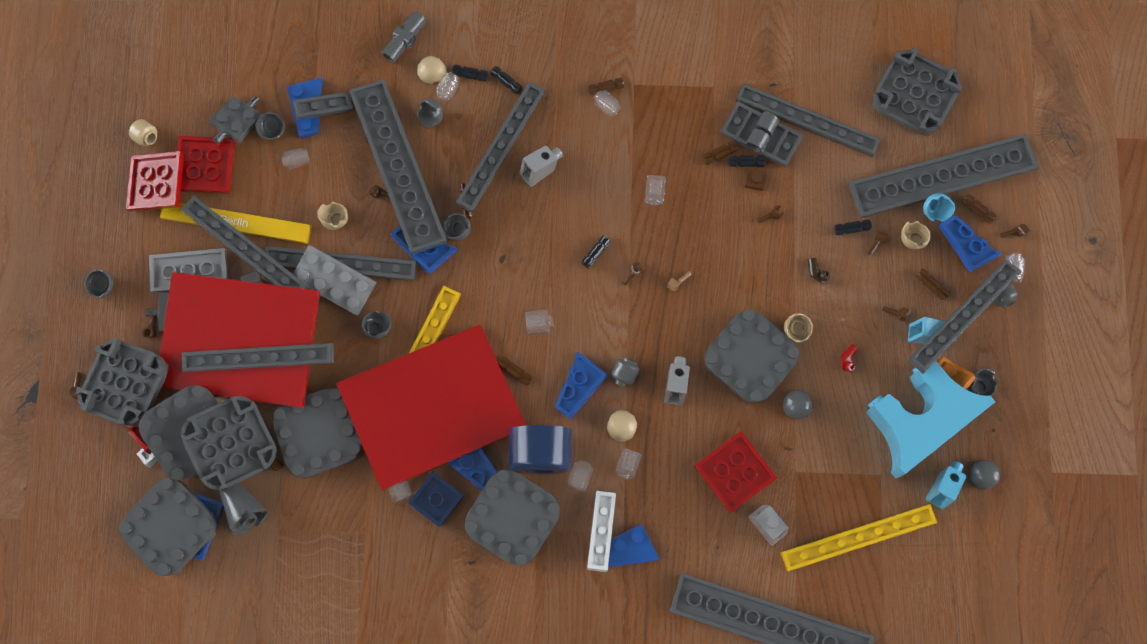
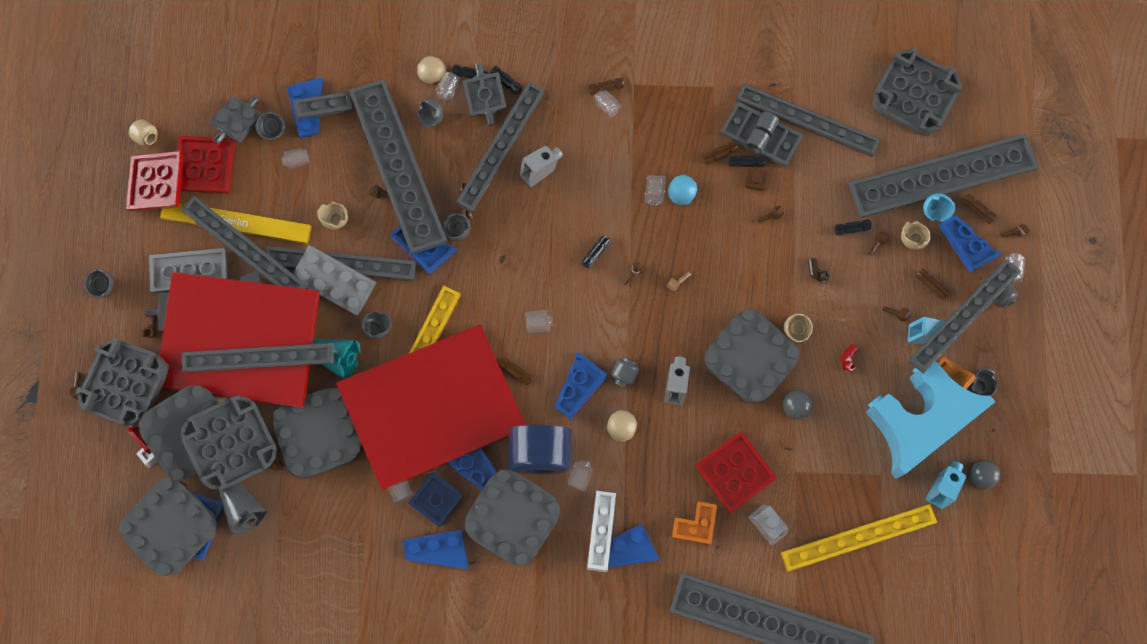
dark grey piece [381,11,427,63] -> none
clear brick [615,448,642,480] -> none
none -> teal cone [313,338,361,378]
none -> blue wing [403,530,469,570]
none -> dark grey plate [463,63,507,126]
none -> medium azure hair [668,175,697,205]
none -> orange plate [671,501,717,545]

